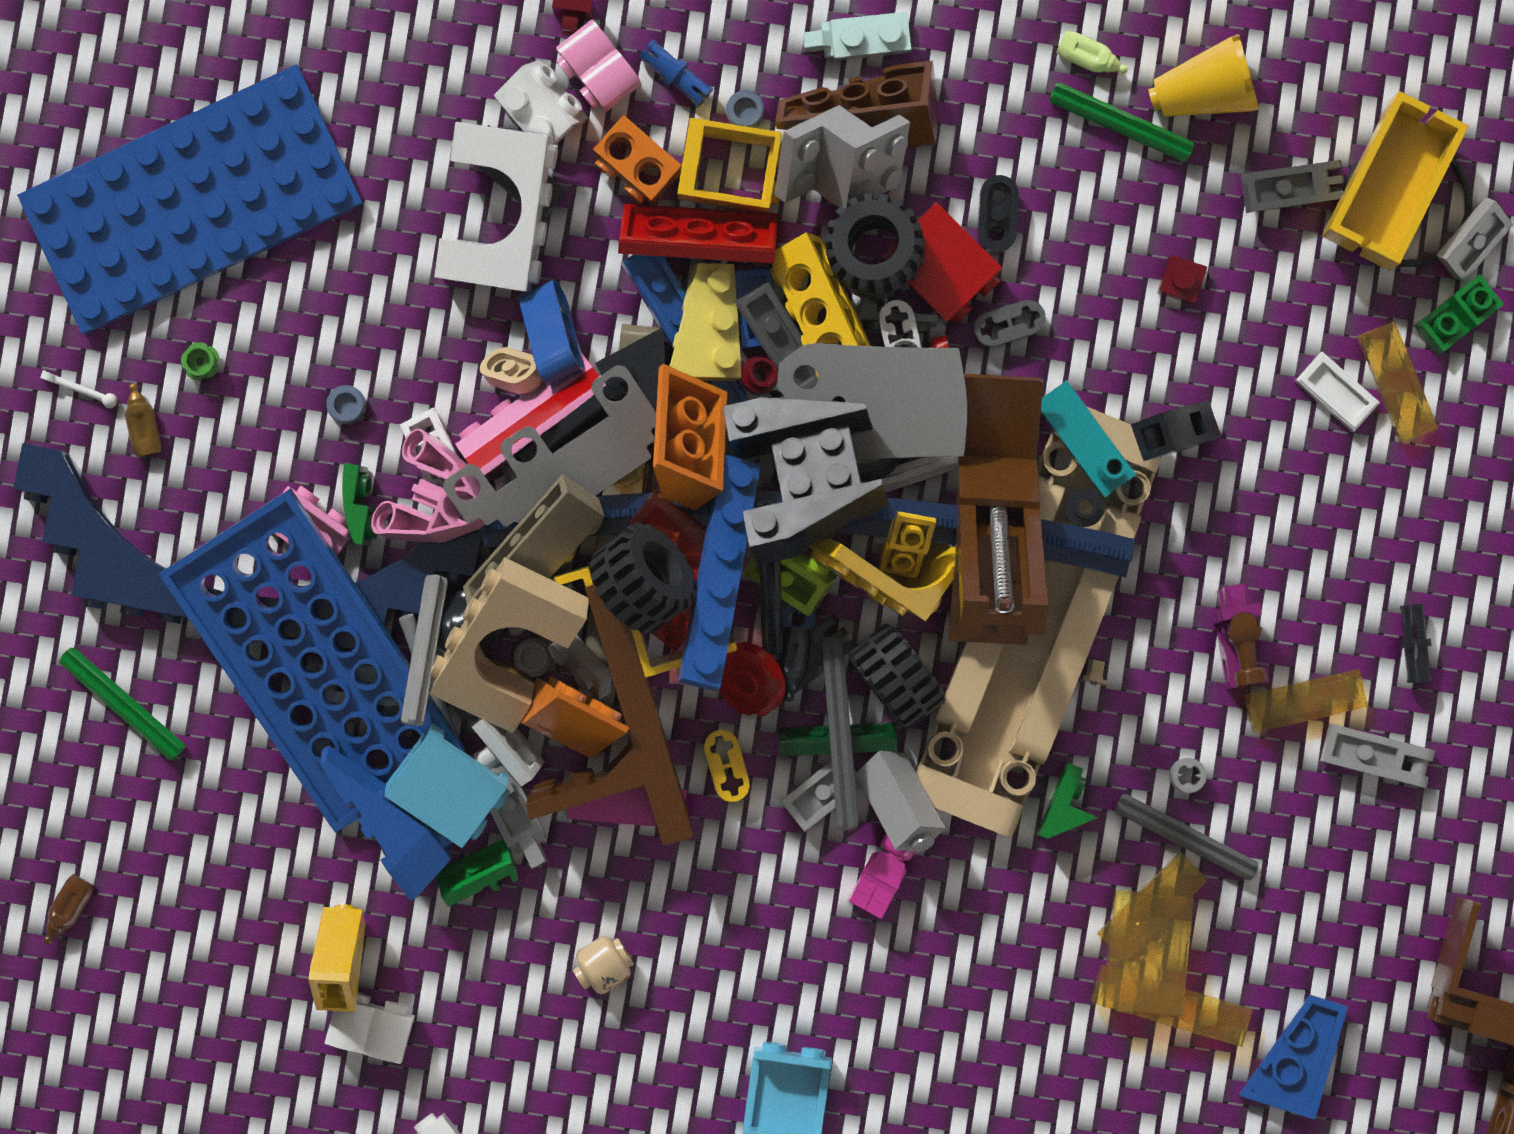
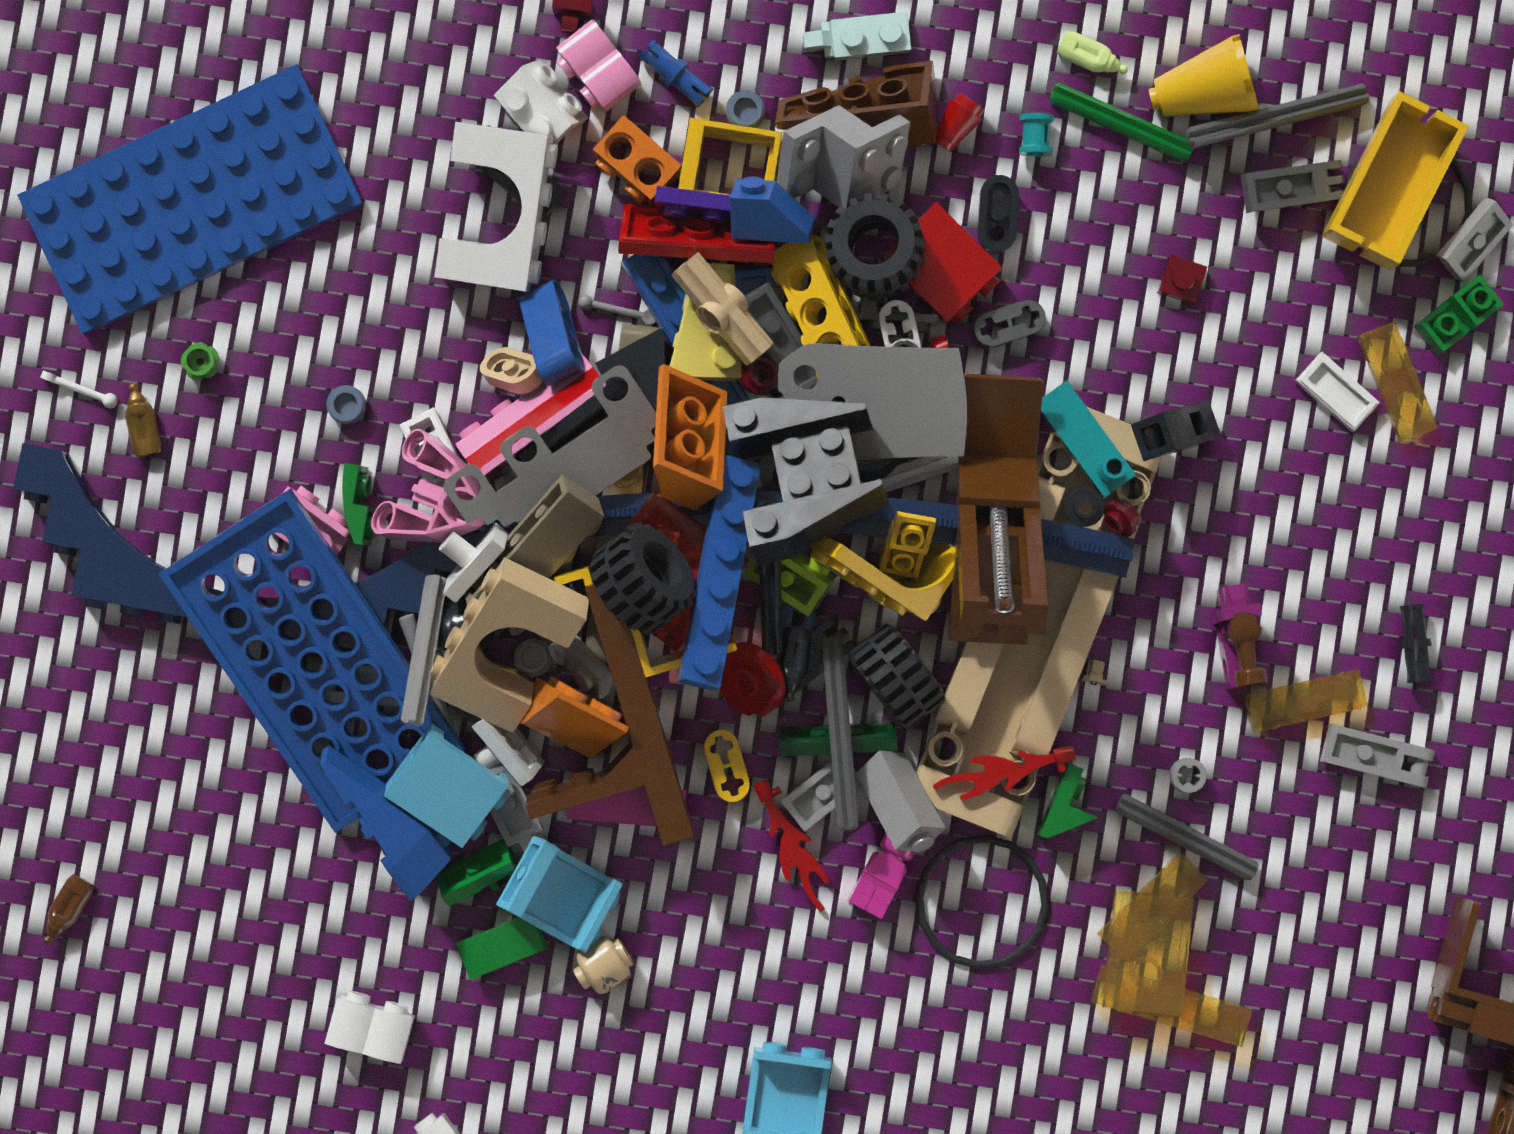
green axle [59,647,185,760] -> none
yellow slope [308,904,366,1012] -> none
blue wing [1238,994,1348,1120] -> none
none -> white tile [439,523,508,603]
none -> green slope [455,918,548,980]
none -> medium azure panel [496,836,622,953]
none -> light grey hinge [578,295,656,325]
none -> dark purple plate [655,186,731,225]
none -> tan piece [671,252,773,366]
none -> blue slope [730,176,815,244]
none -> red piece [753,779,829,912]
none -> black piece [915,835,1049,969]
none -> red piece [933,745,1076,800]
none -> red cone [936,92,985,153]
none -> teal bush [1019,113,1054,157]
none -> dark red plate [1104,499,1140,537]
none -> dark grey axle [1185,83,1369,149]

